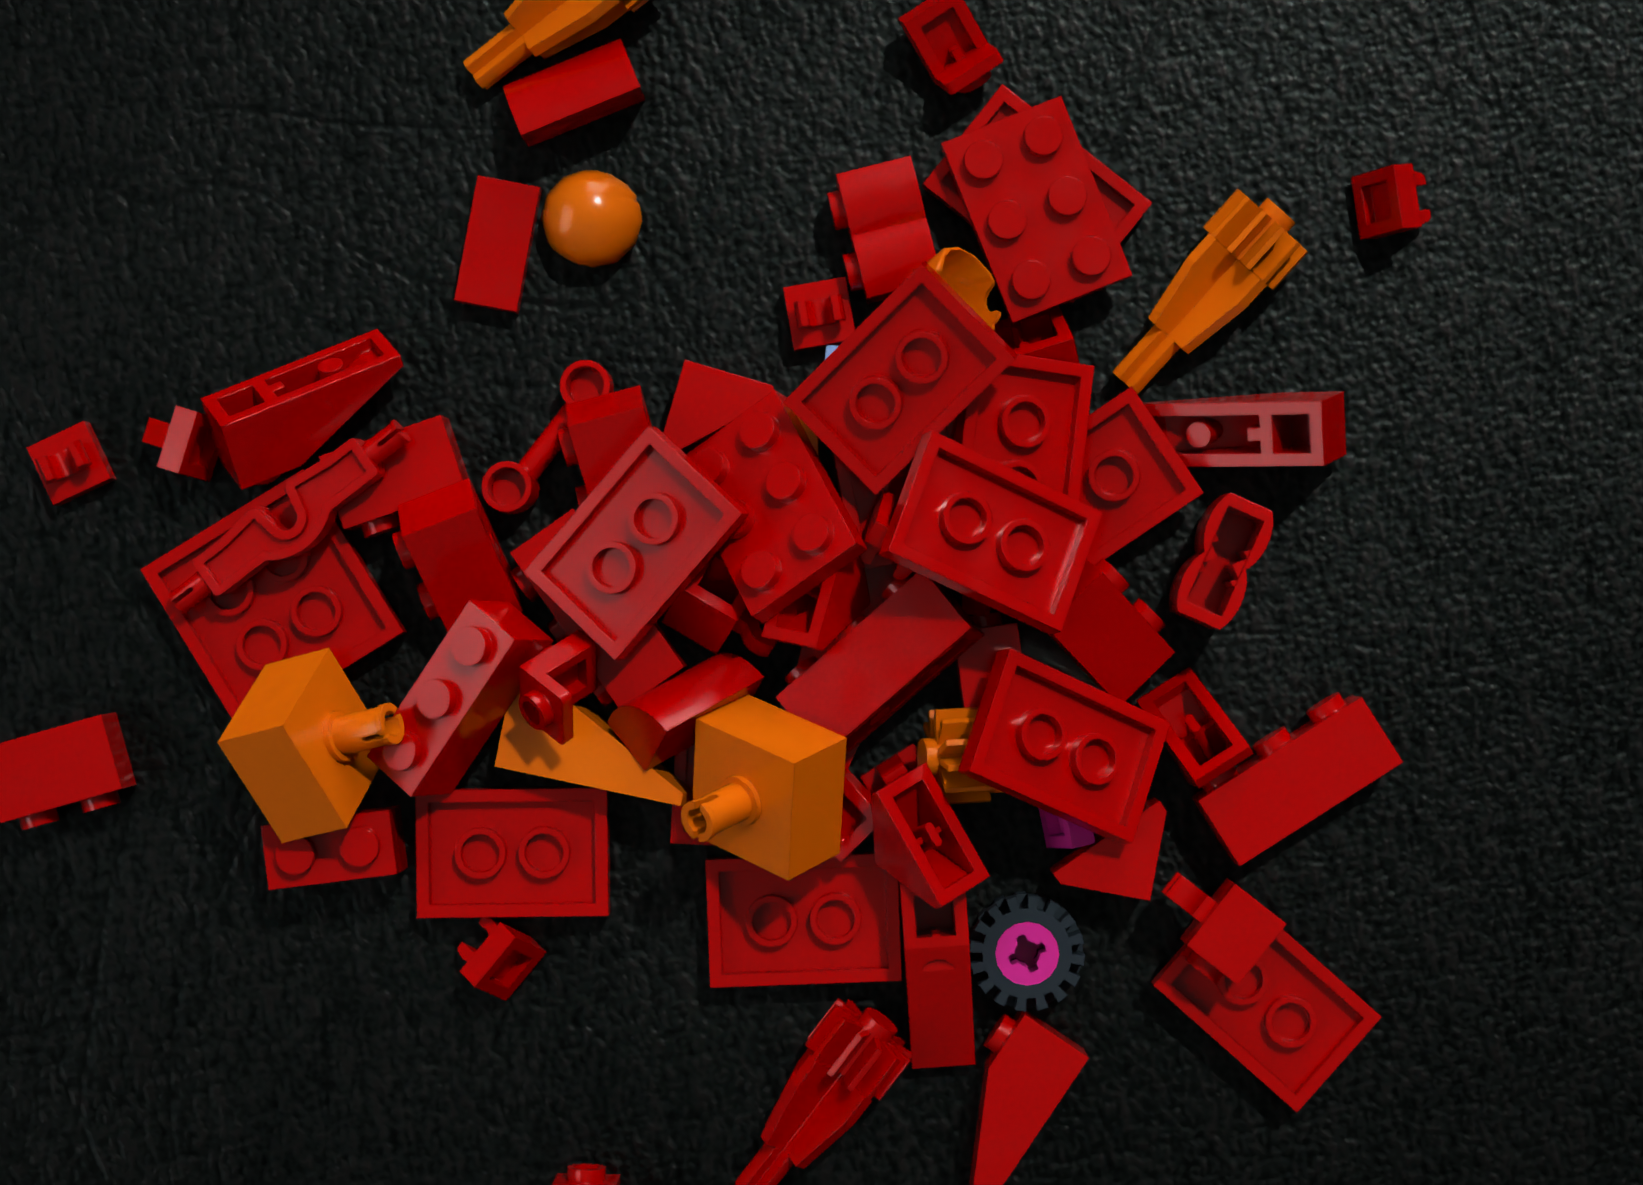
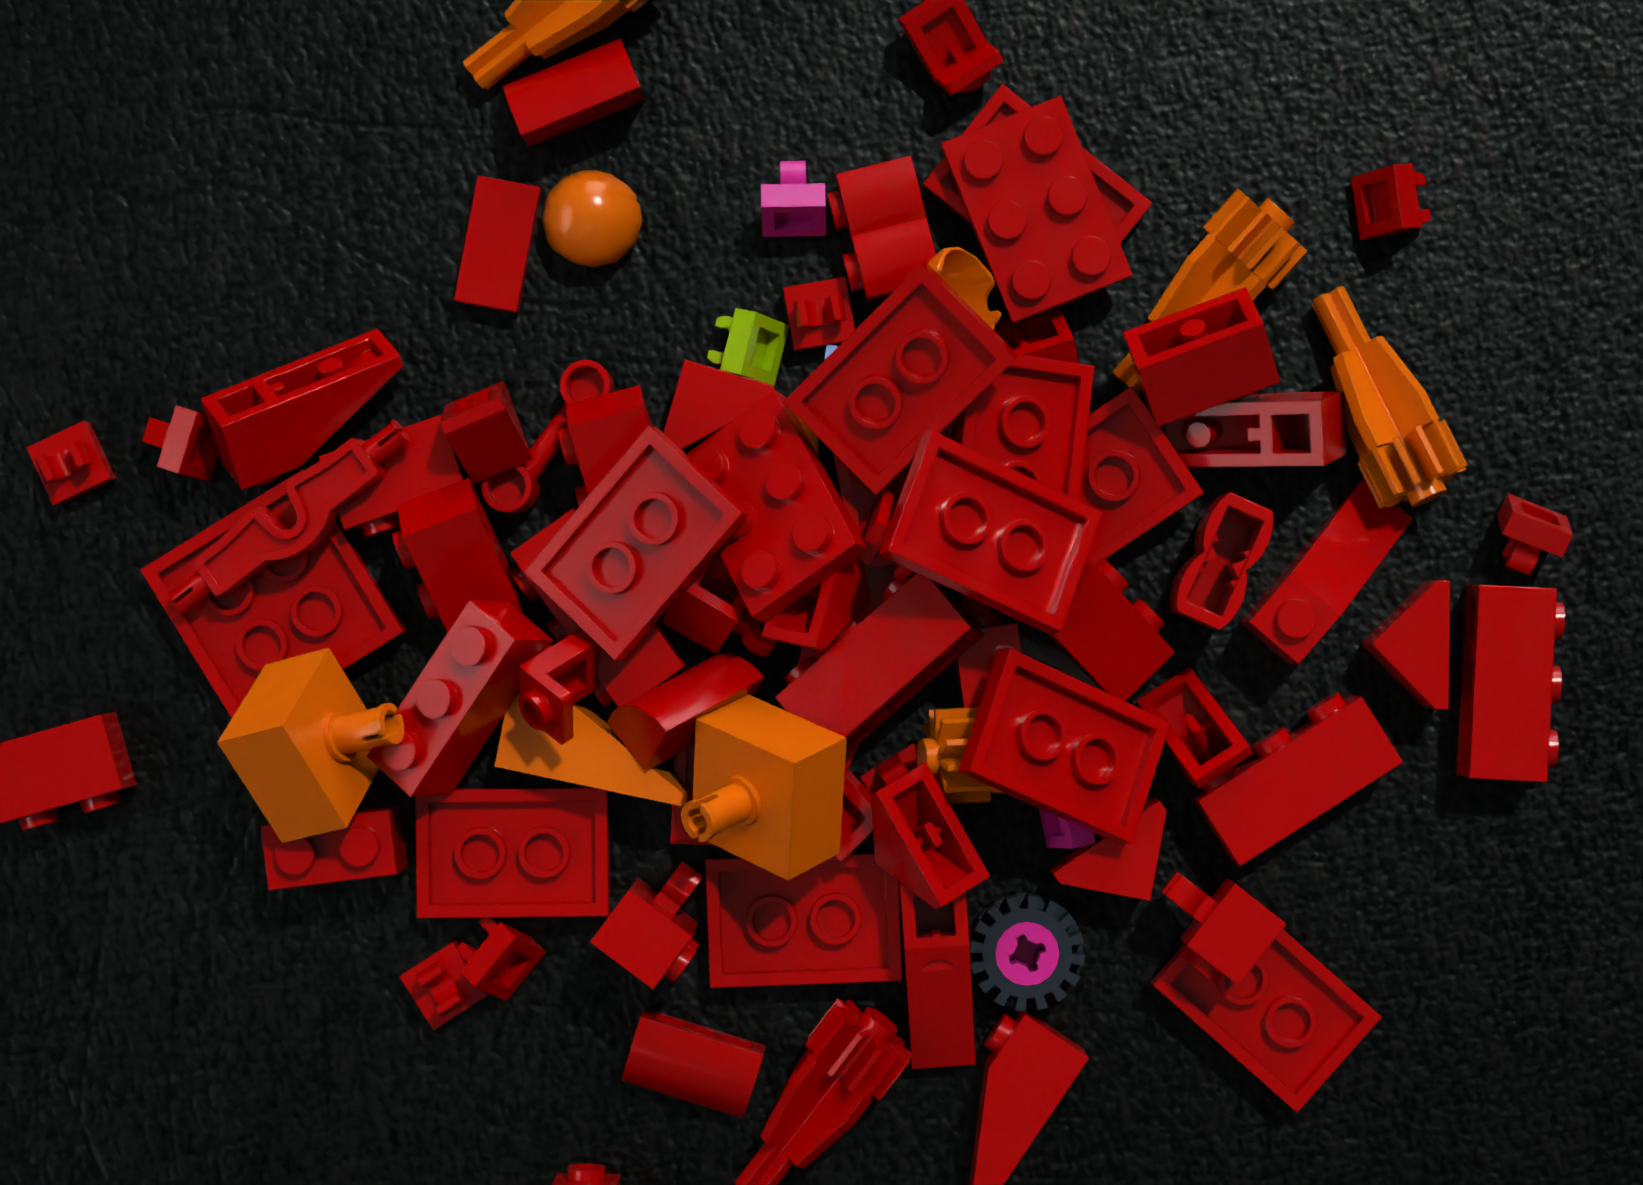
none -> red tile [399,939,489,1030]
none -> red slope [439,381,532,484]
none -> red brick [590,861,703,989]
none -> red brick [622,1008,765,1119]
none -> lime tile [707,308,789,387]
none -> dark pink tile [761,161,826,237]
none -> red brick [1123,287,1280,427]
none -> red slope [1239,478,1413,664]
none -> orange piece [1312,286,1468,509]
none -> red slope [1361,580,1450,710]
none -> red brick [1456,584,1565,782]
none -> red tile [1497,493,1573,575]

